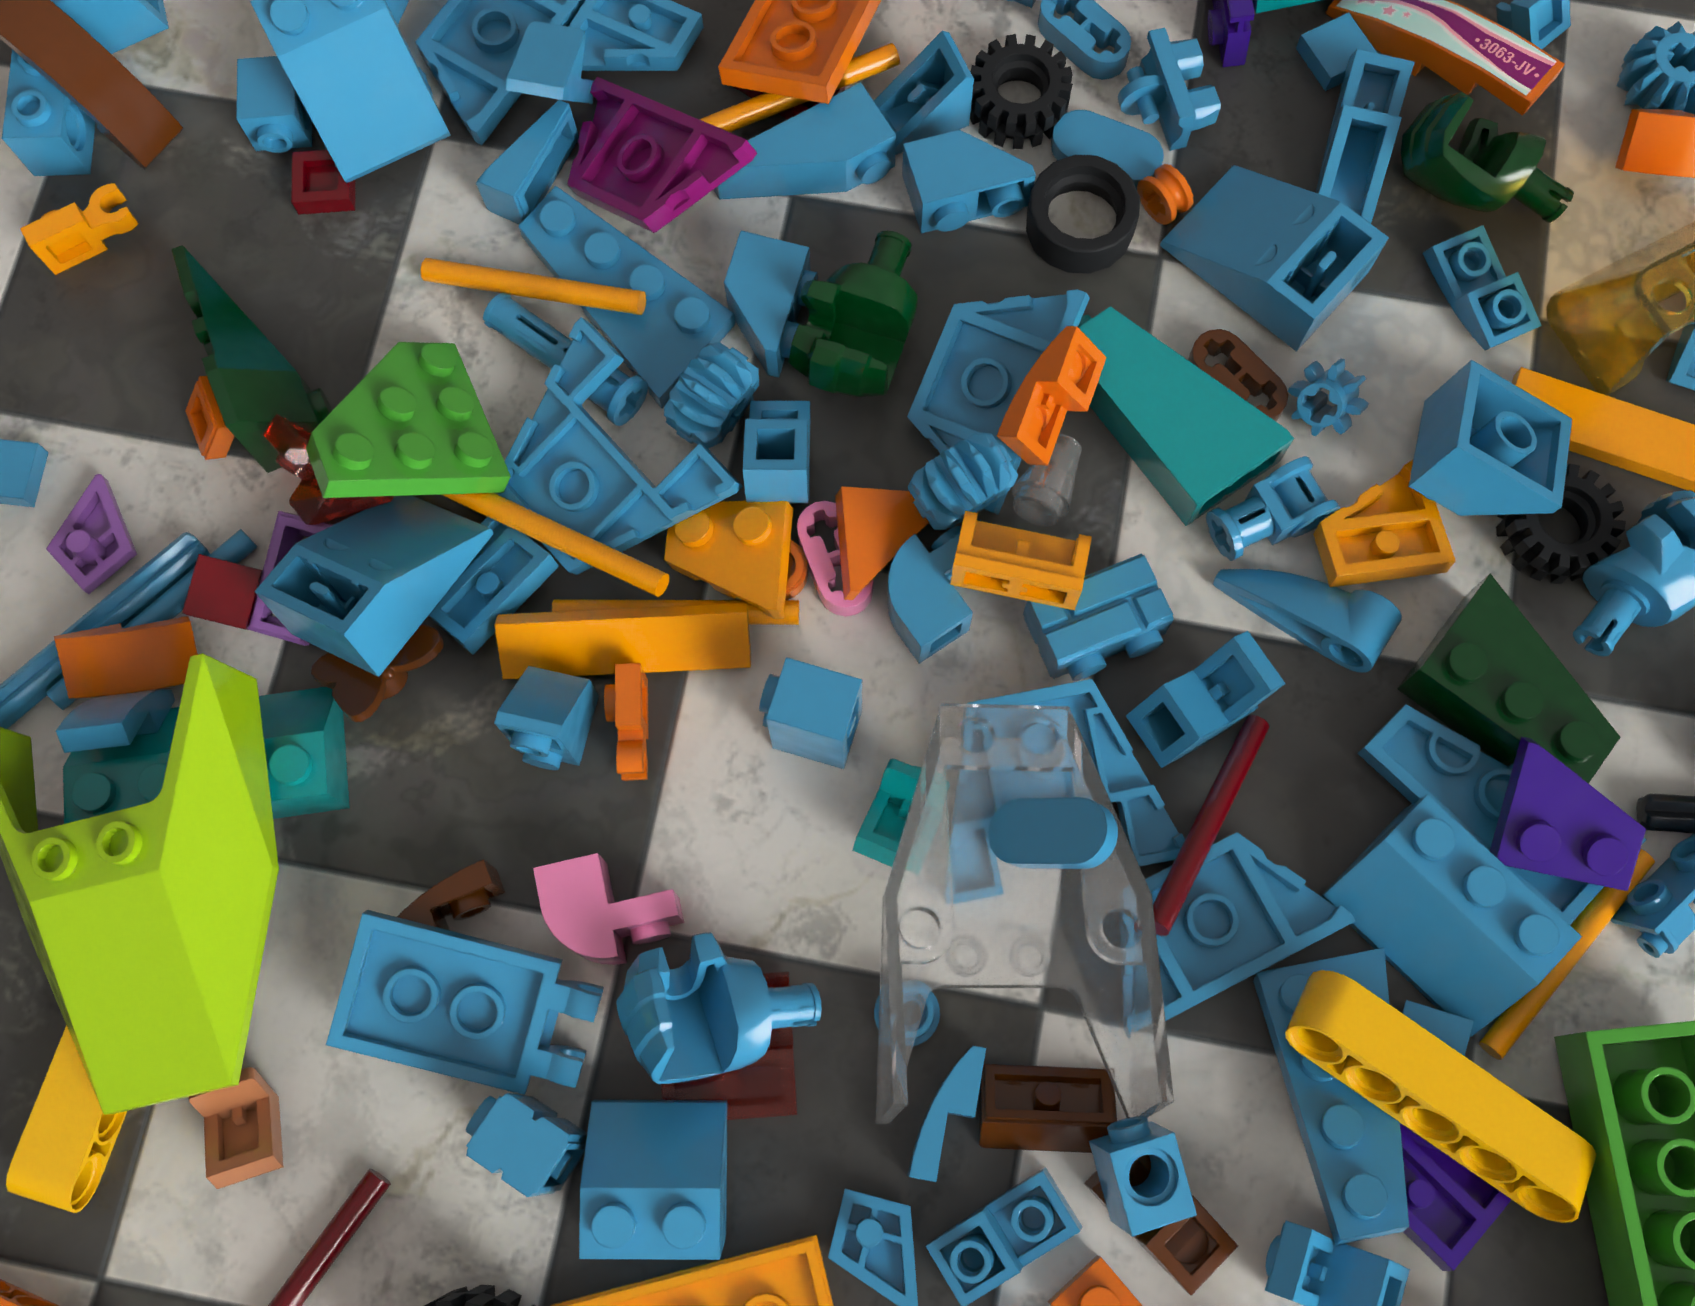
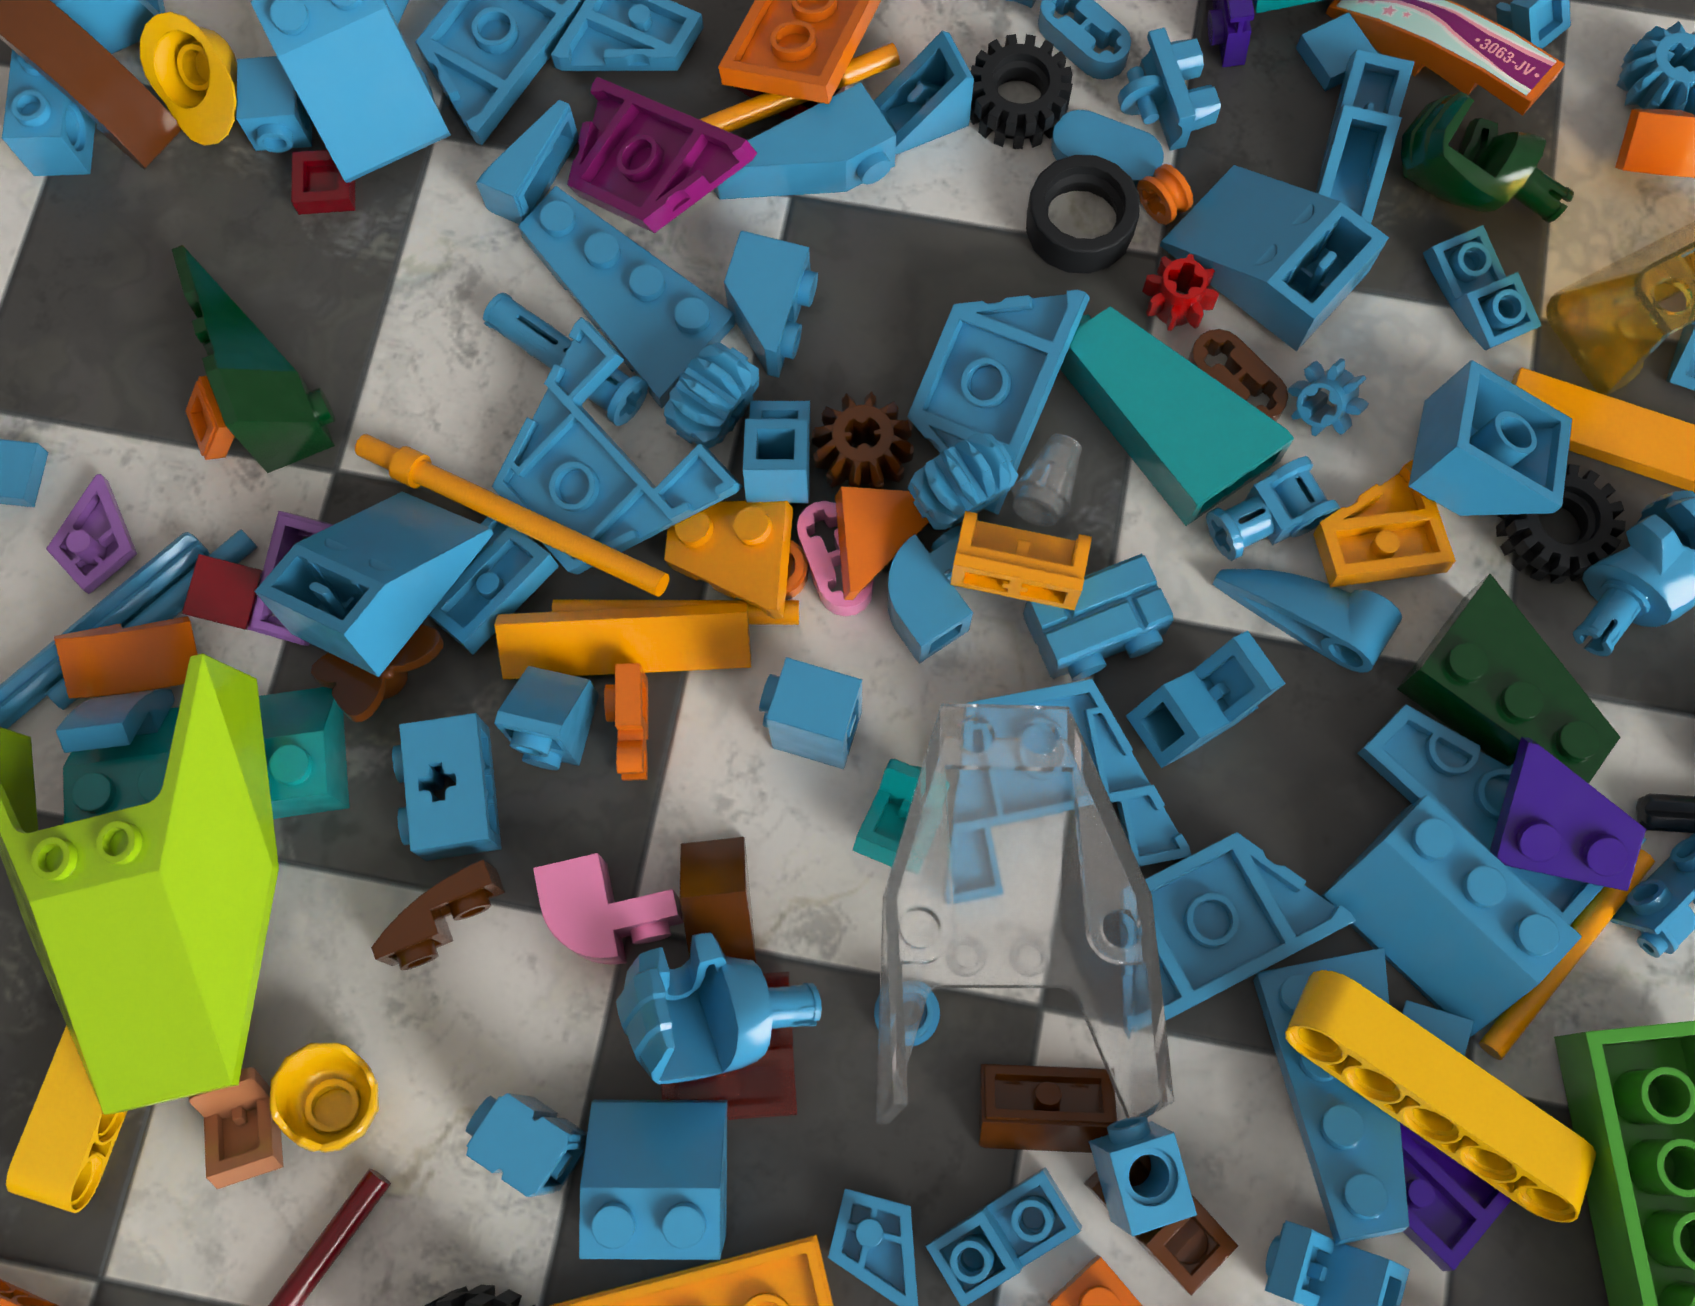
light orange plate [20,183,139,275] -> none
clear red slope [263,414,395,525] -> none
bright green plate [306,342,511,498] -> none
dark azure tile [326,910,604,1095] -> none
light orange bar [421,258,646,315] -> none
dark azure slope [505,21,594,104] -> none
dark green piece [788,230,918,397] -> none
dark azure slope [902,130,1036,233] -> none
dark azure slope [907,1046,986,1182] -> none
dark azure tile [988,797,1118,869] -> none
orange slope [996,326,1107,466] -> none
dark red bar [1144,715,1270,936] -> none
none -> yellow piece [140,12,237,146]
none -> yellow hair [270,1042,379,1153]
none -> dark azure brick [392,713,502,861]
none -> reddish brown slope [680,837,757,964]
none -> reddish brown gear [812,391,914,489]
none -> red gear [1142,254,1219,331]

